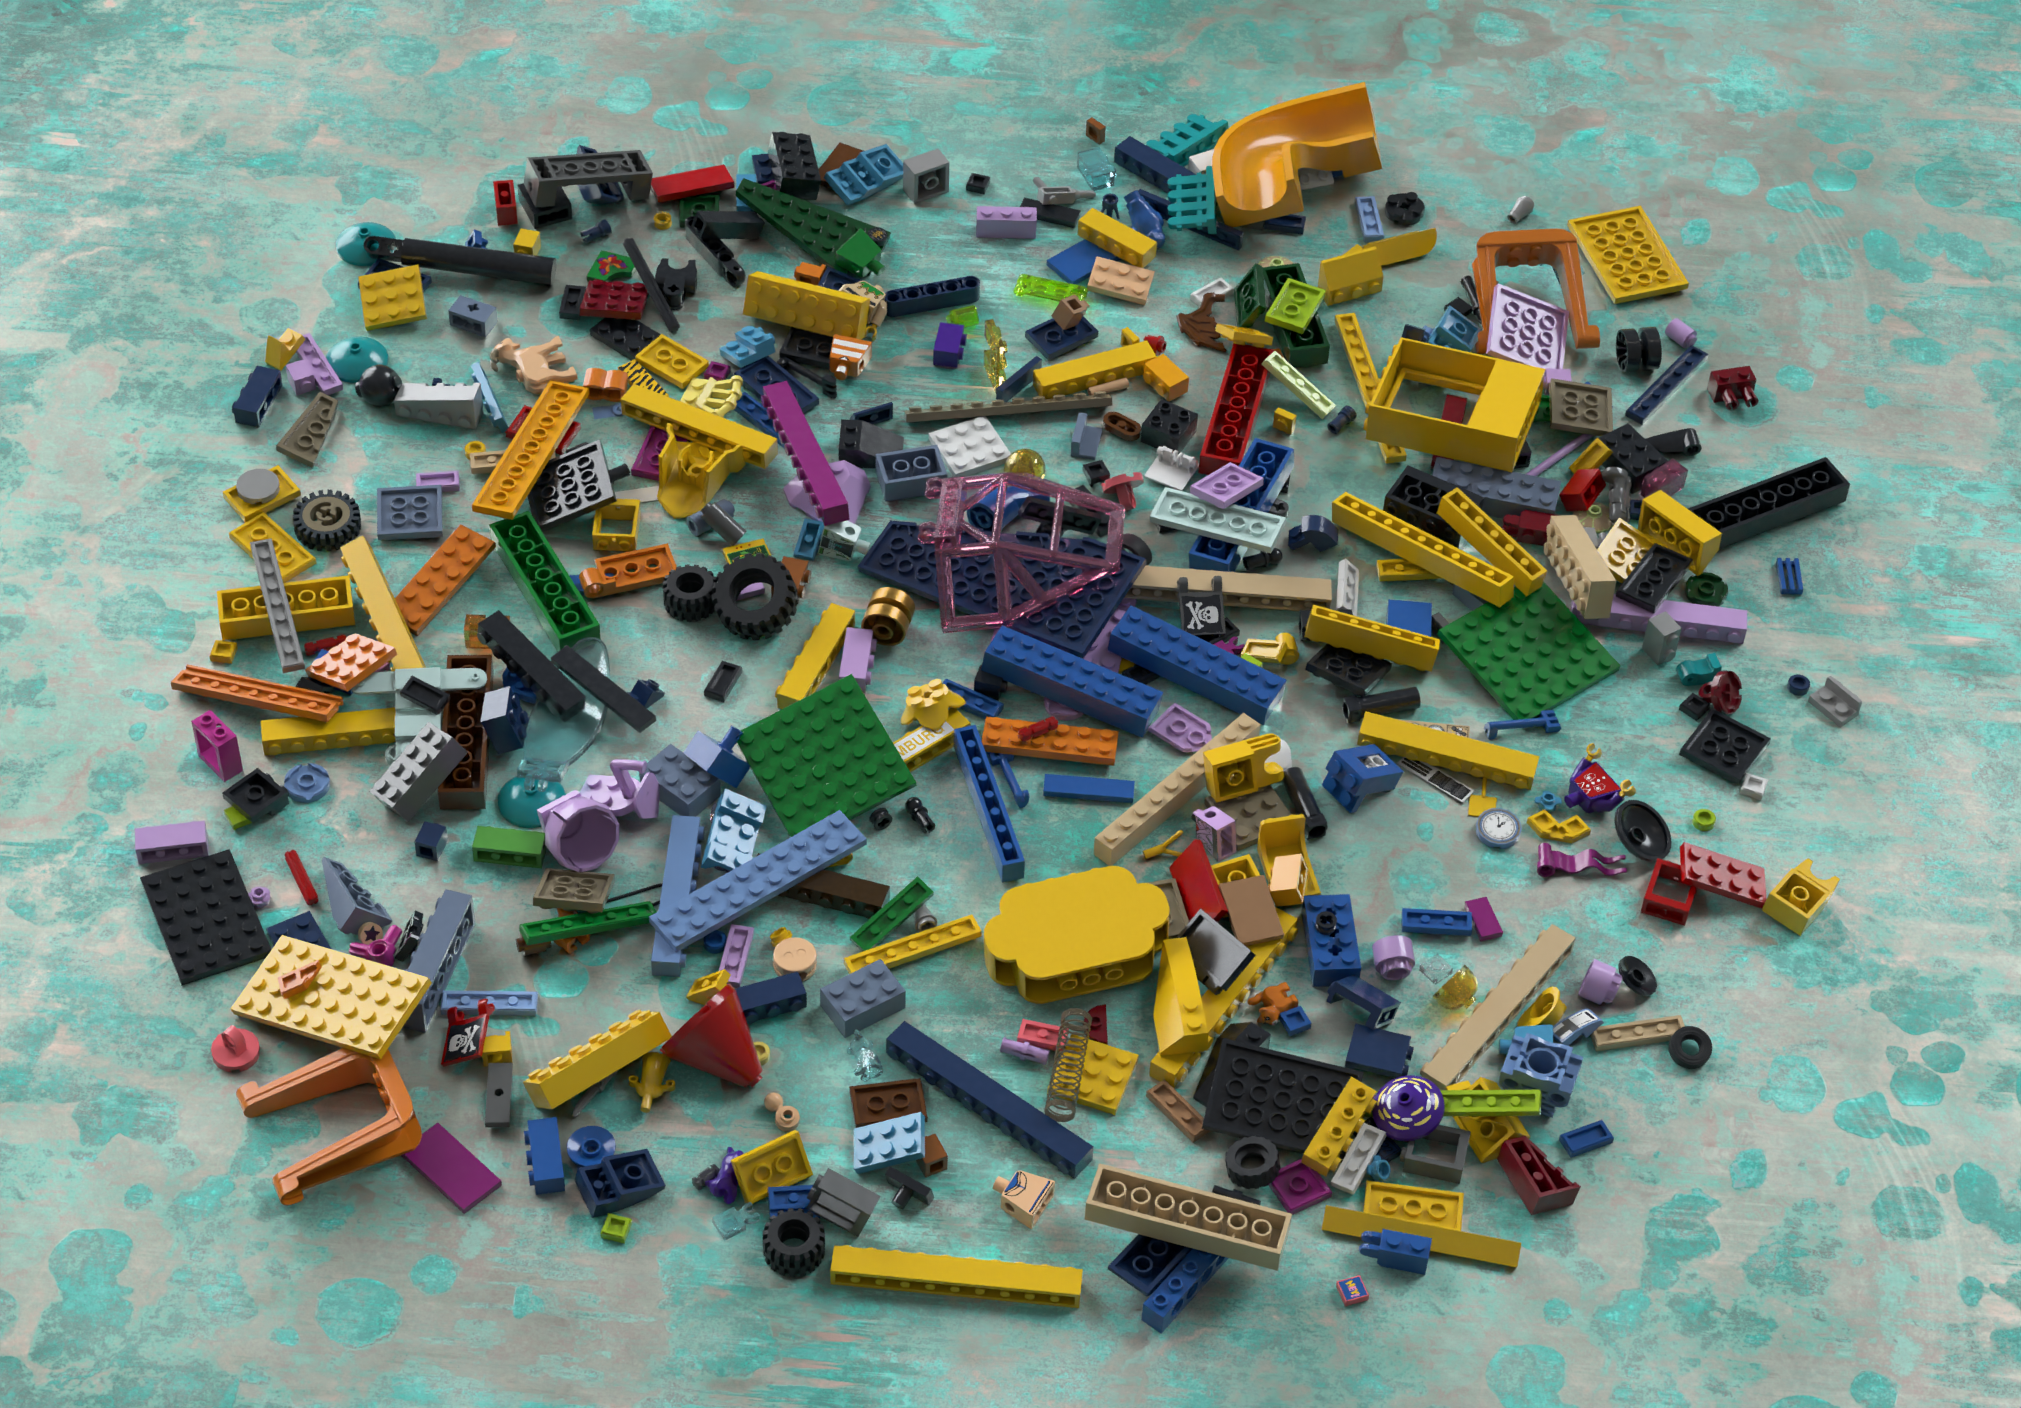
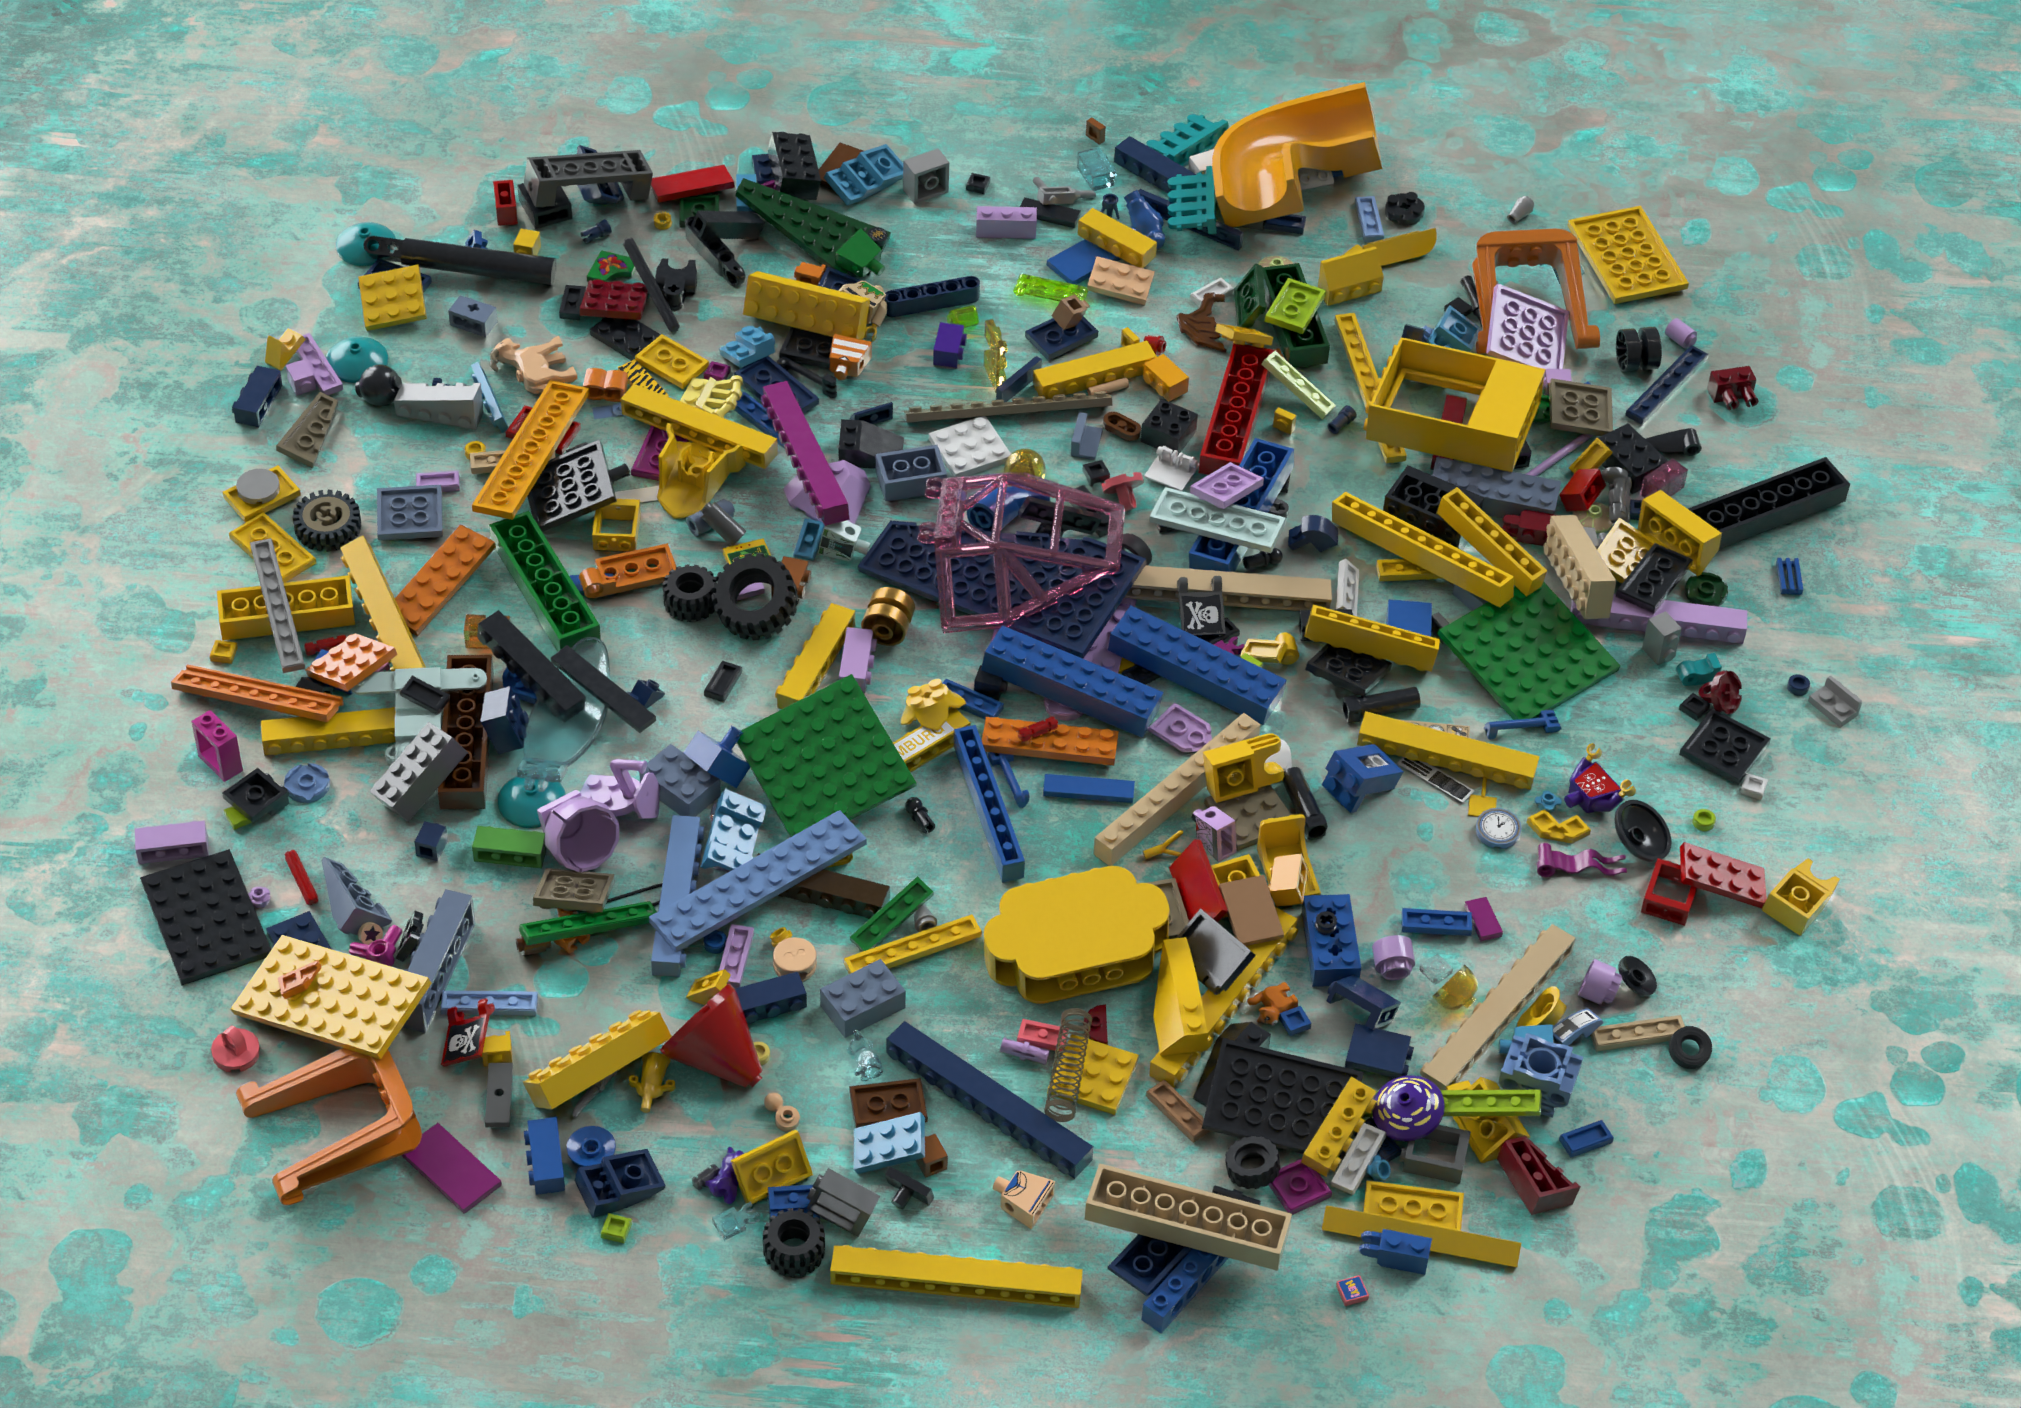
black bush [869,808,893,830] -> none

